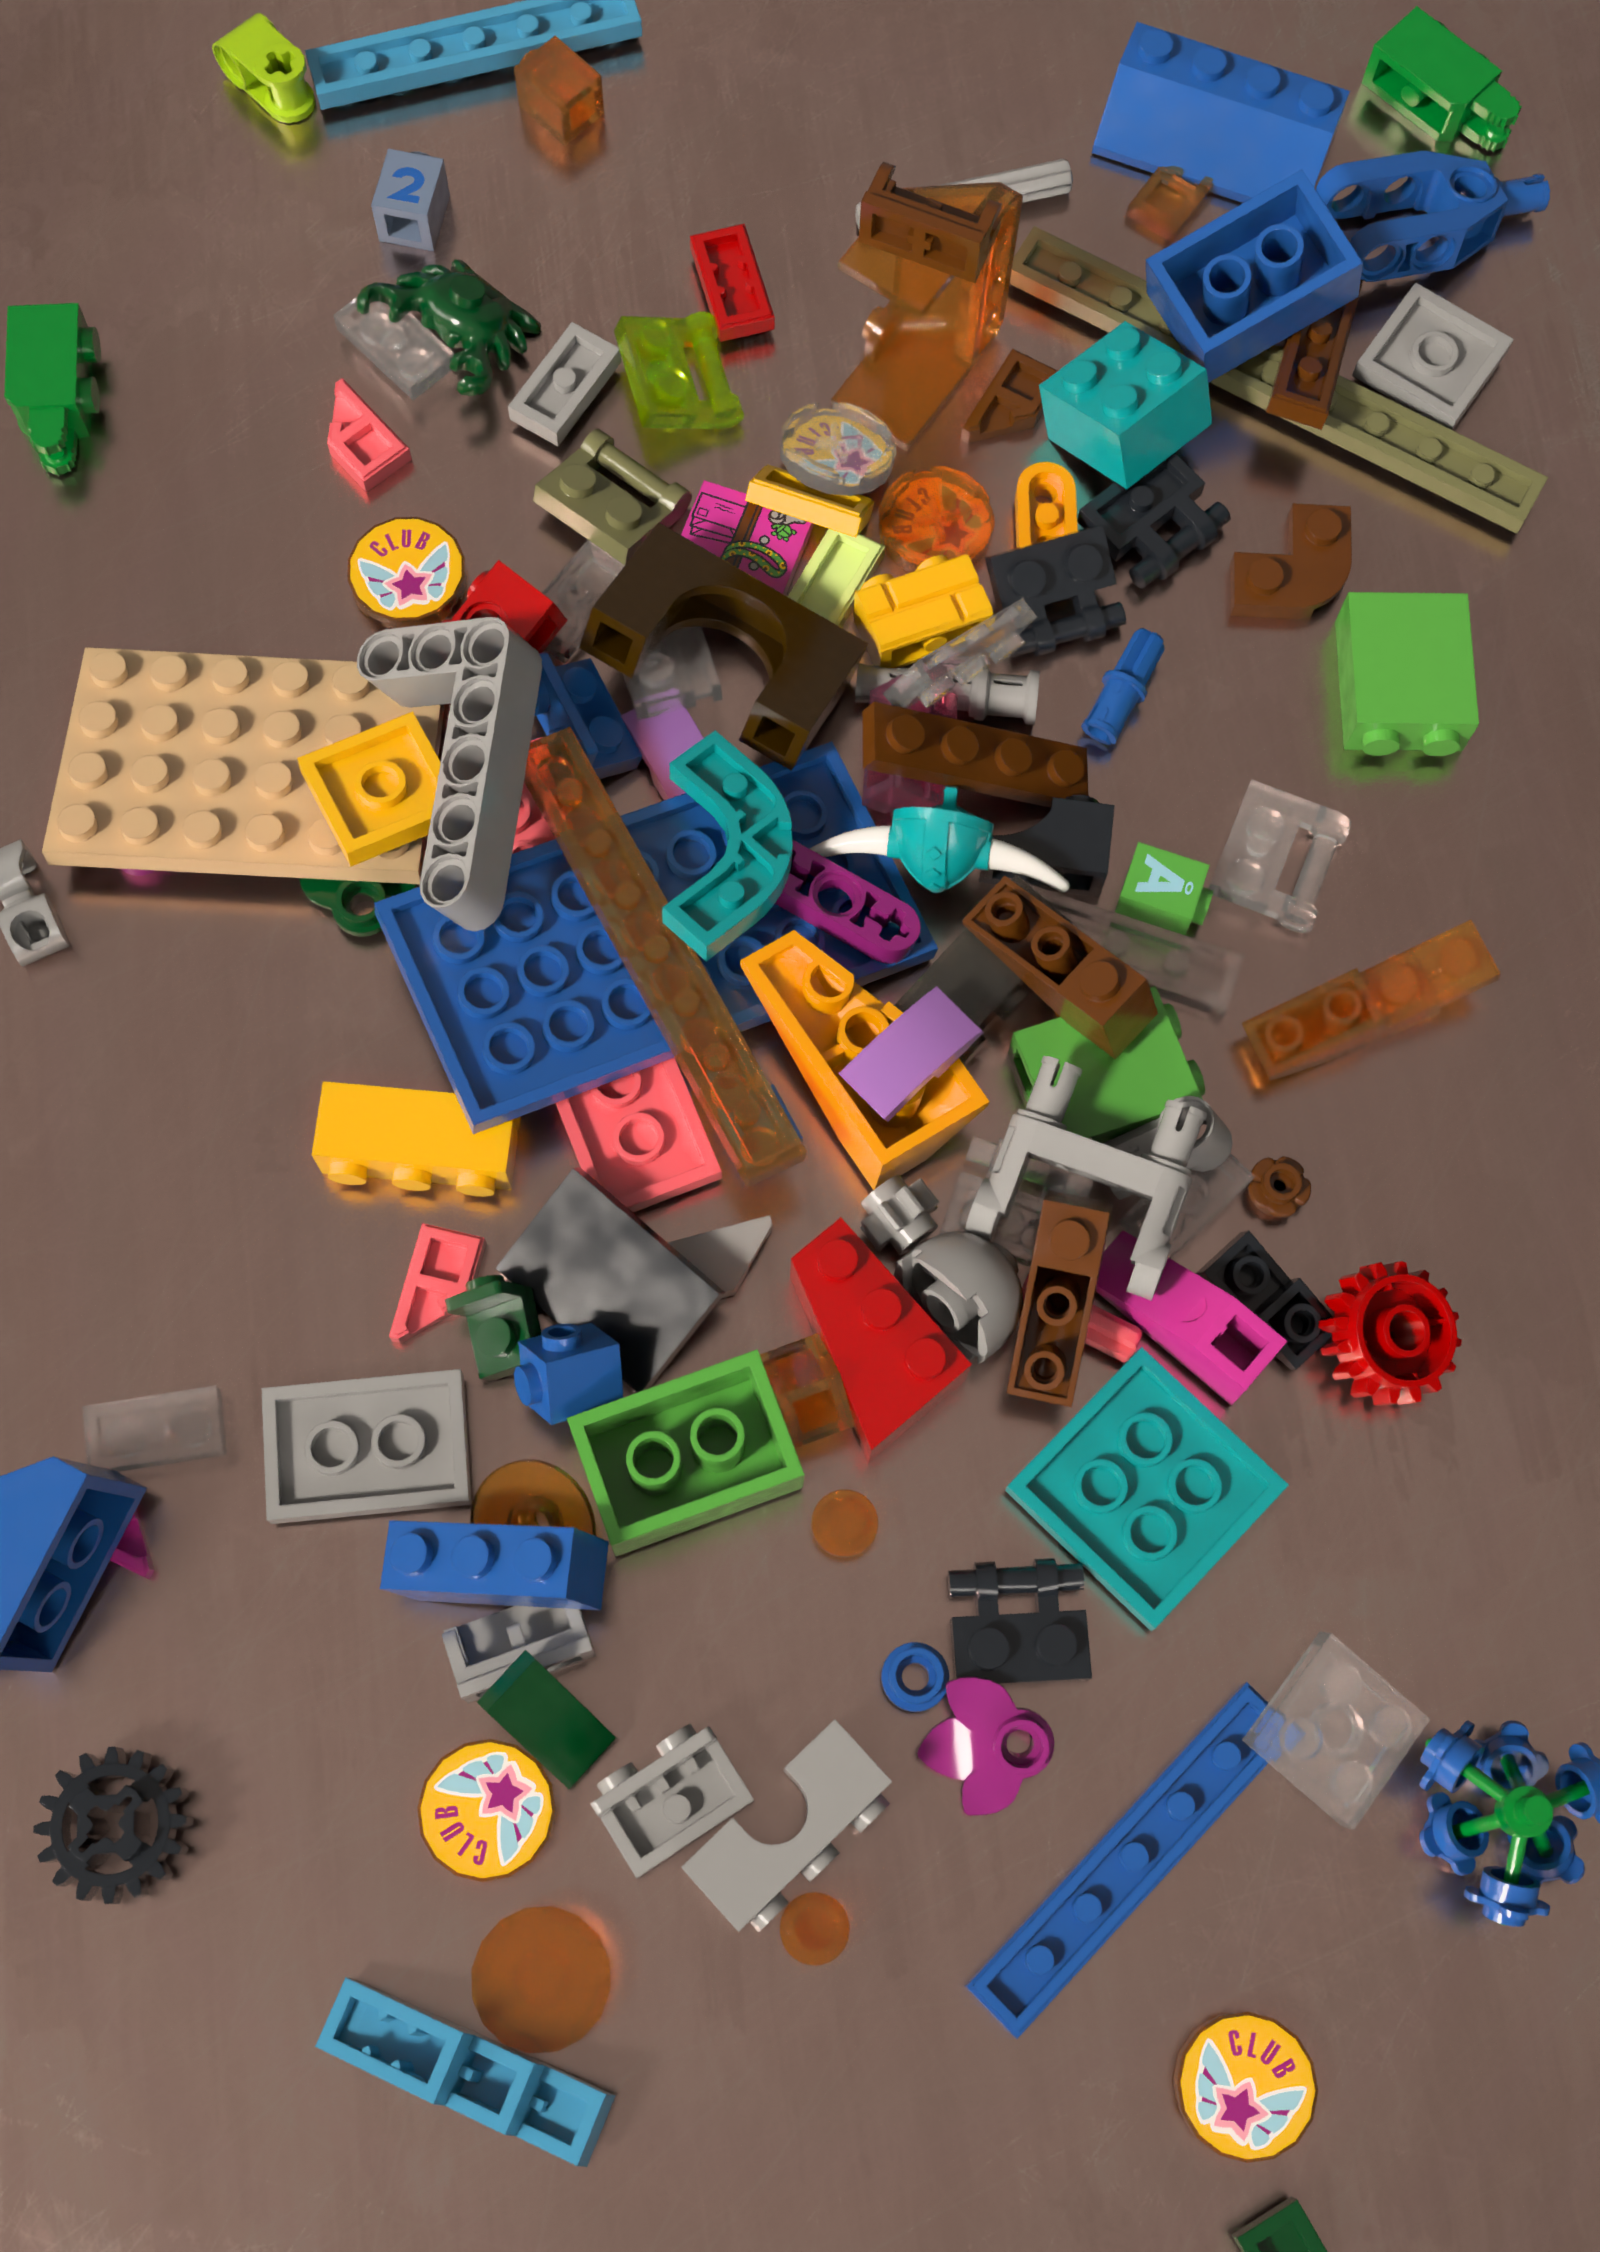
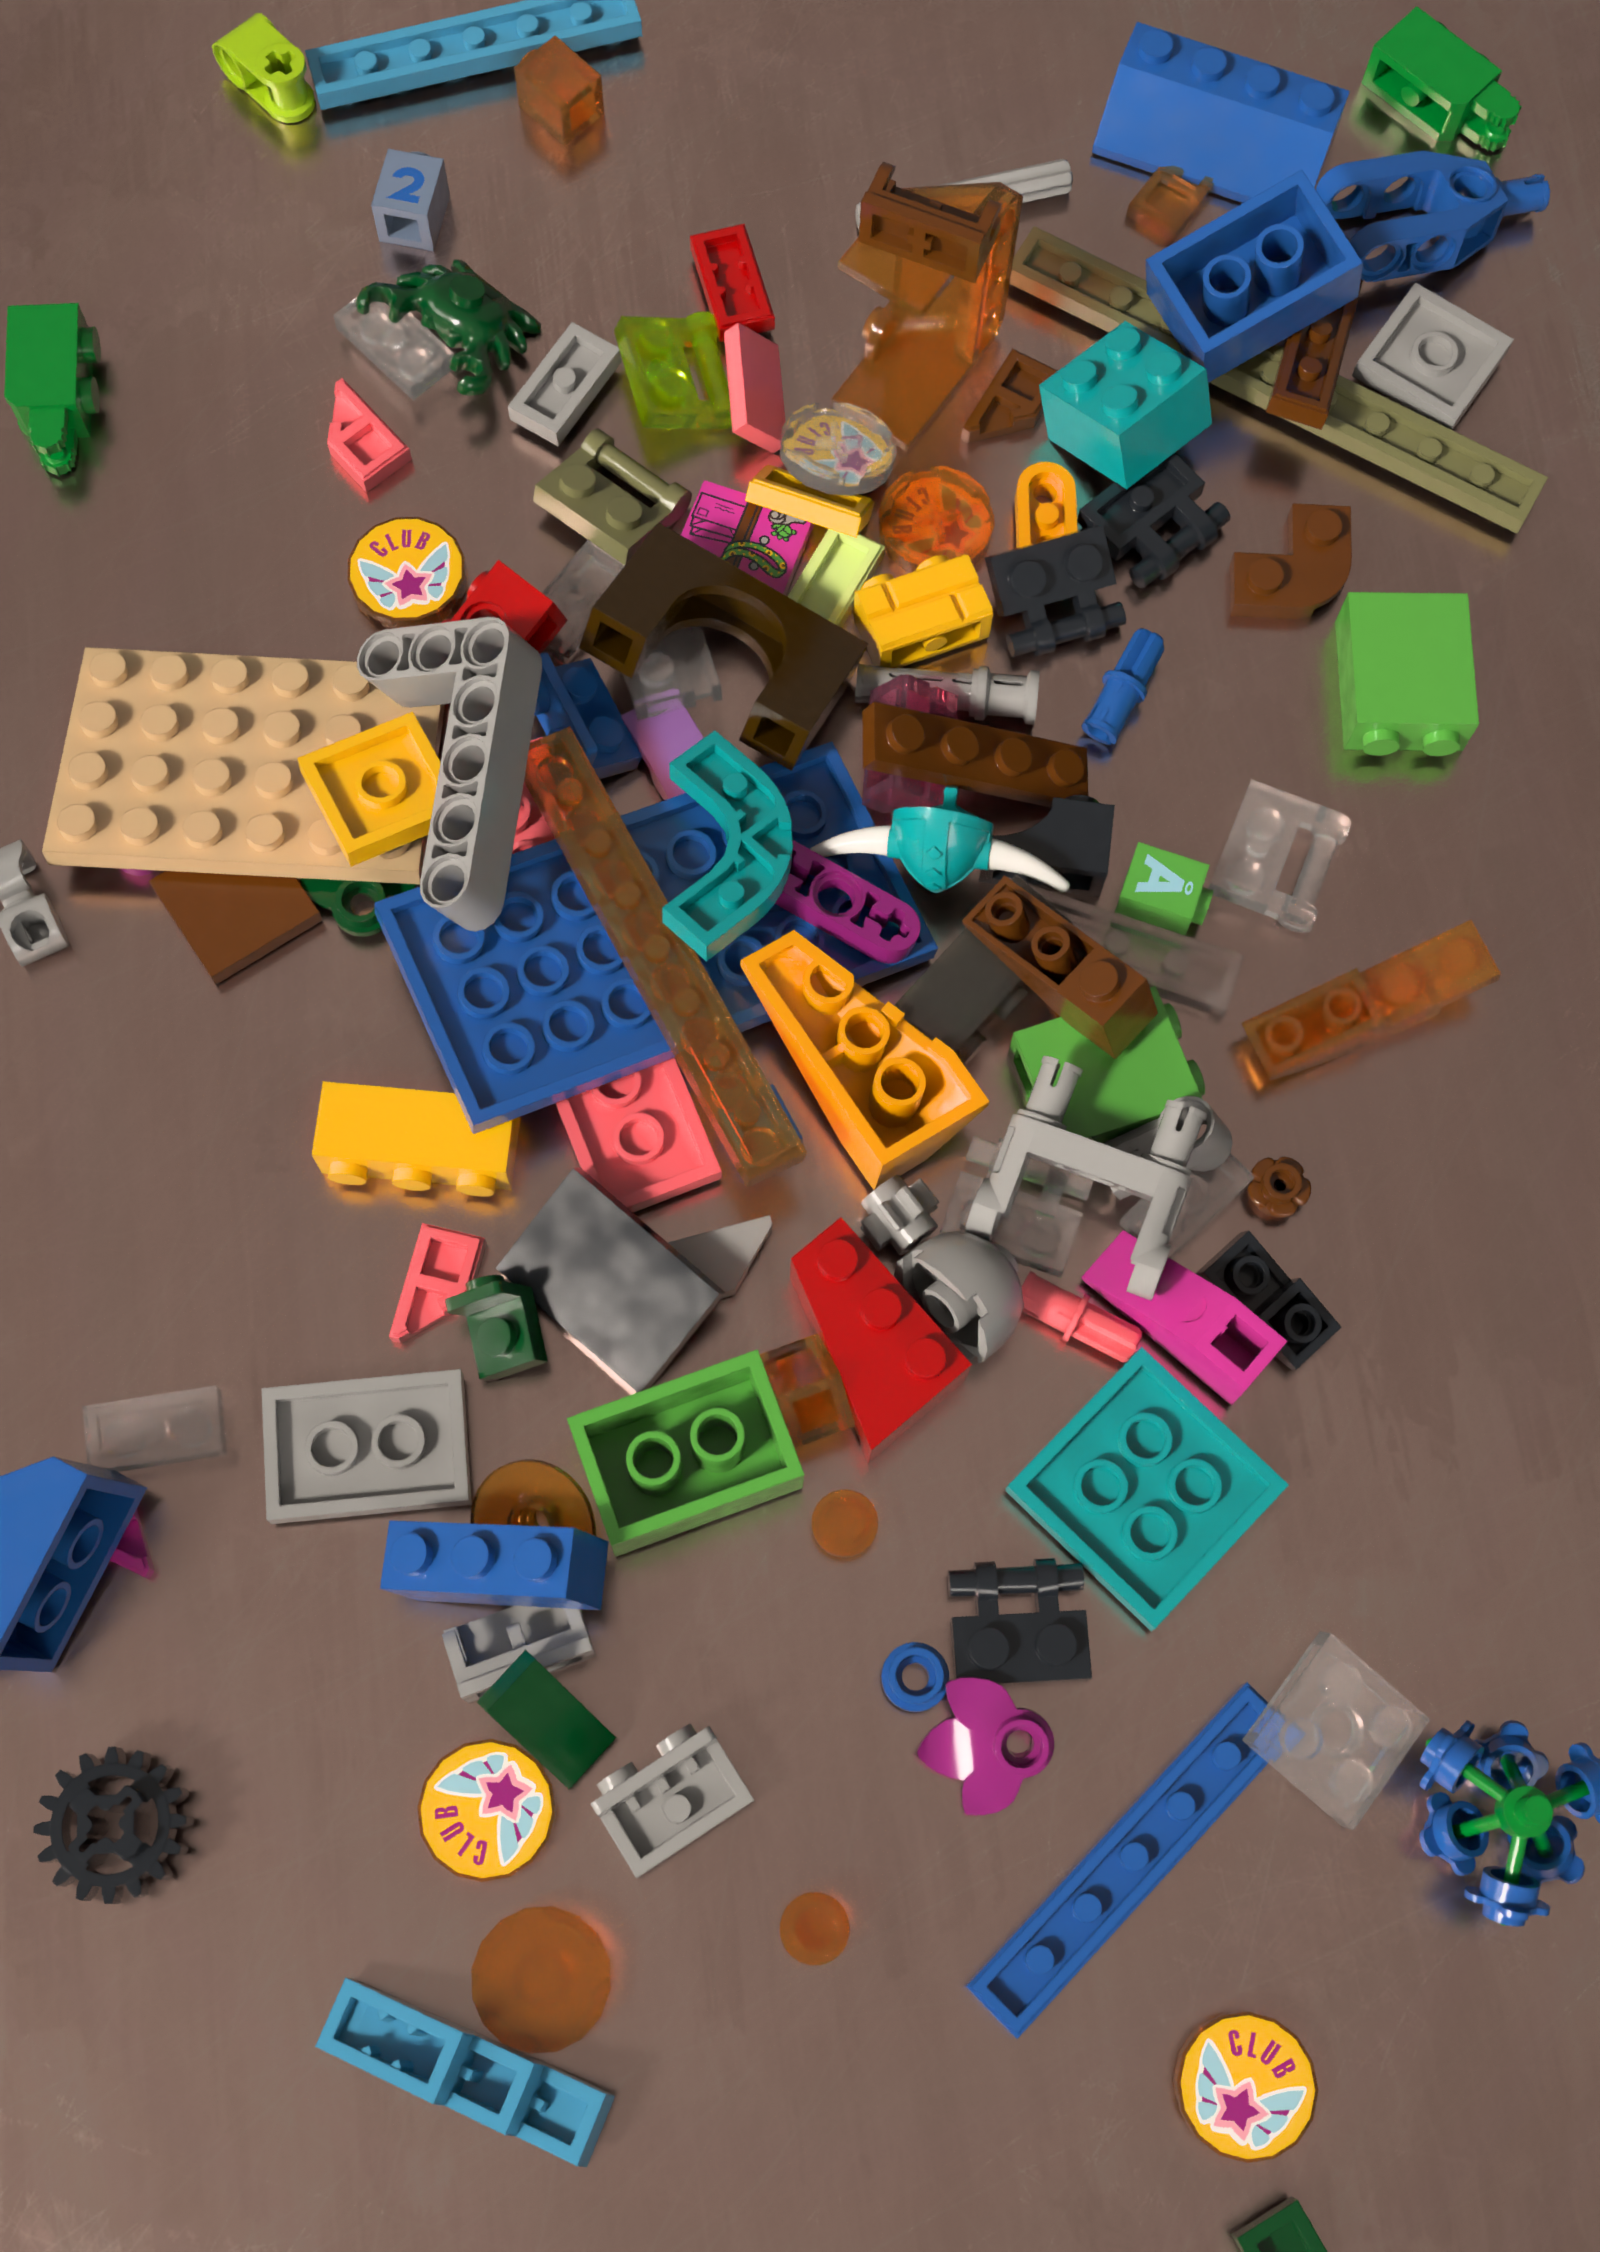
blue brick [514,1323,624,1425] -> none
light grey arch [681,1719,892,1933] -> none
medium lavender slope [839,986,984,1122] -> none
clear plate [883,598,1037,708] -> none
reddish brown slope [1006,1190,1114,1407] -> none
red gear [1318,1261,1462,1406] -> none
none -> reddish brown tile [148,871,322,985]
none -> coral tile [724,323,787,453]

